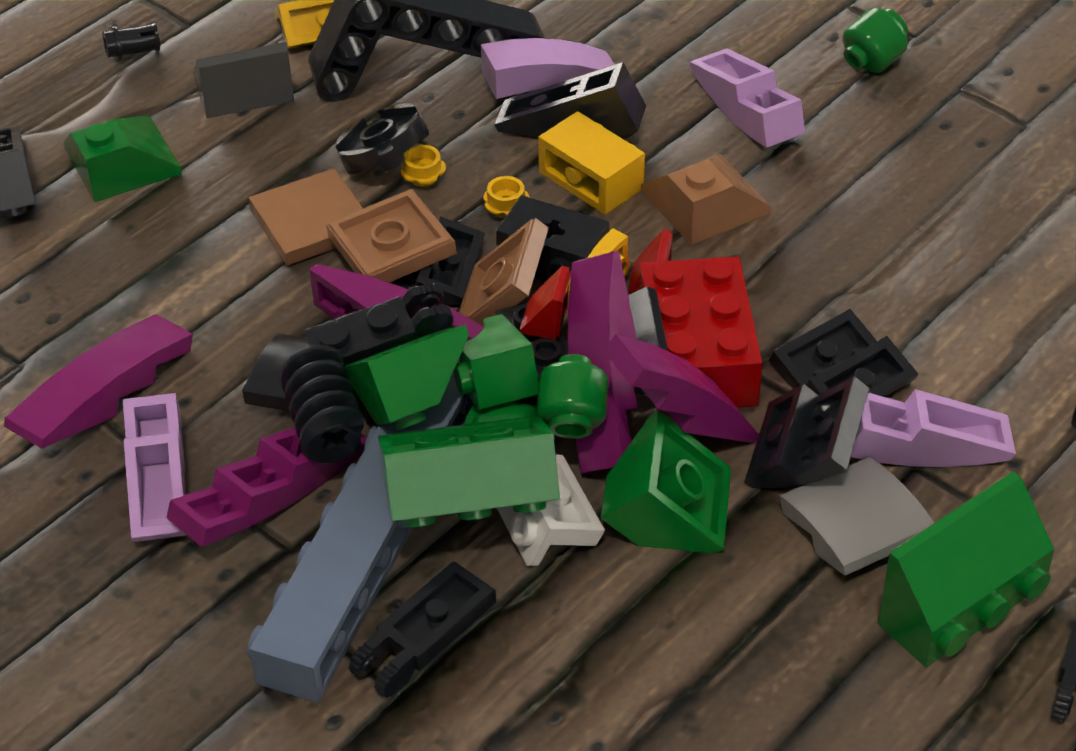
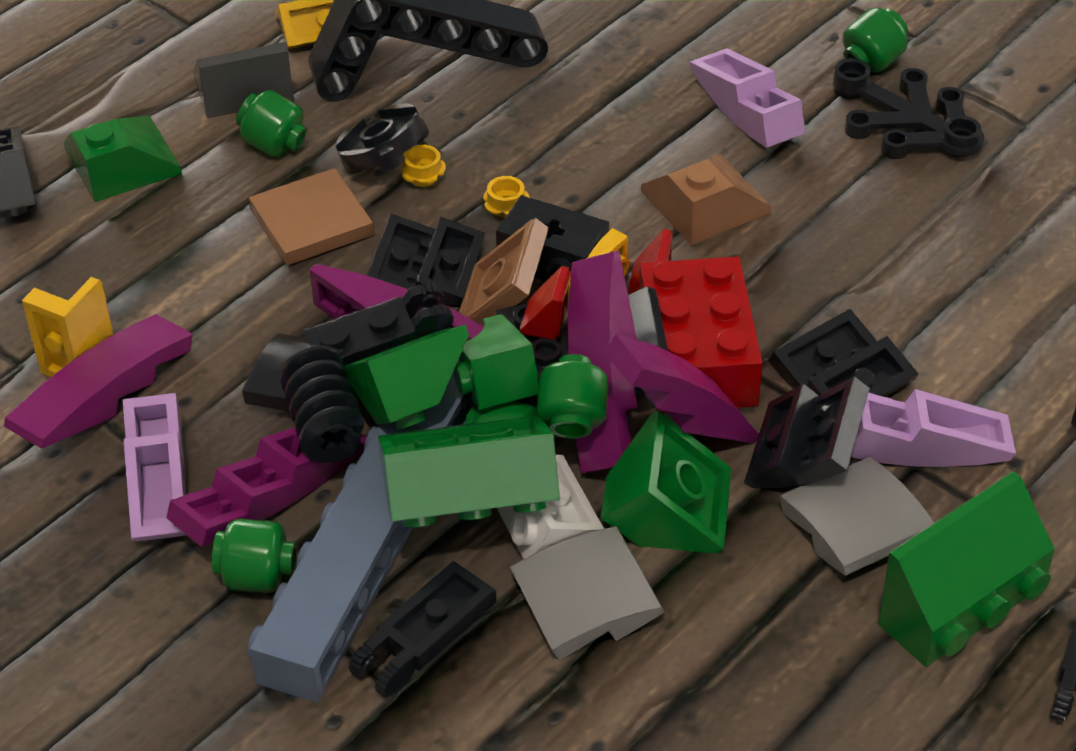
black pin [102,23,160,61] -> none
medium nougat tile [326,189,457,283] -> none
lavender slope [481,38,615,99] -> none
black slope [494,62,646,139] -> none
yellow brick [538,111,645,215] -> none
none -> yellow panel [22,277,114,377]
none -> green head [212,518,297,593]
none -> green head [236,90,307,158]
none -> light grey slope [510,526,665,660]
none -> black plant [833,58,985,159]

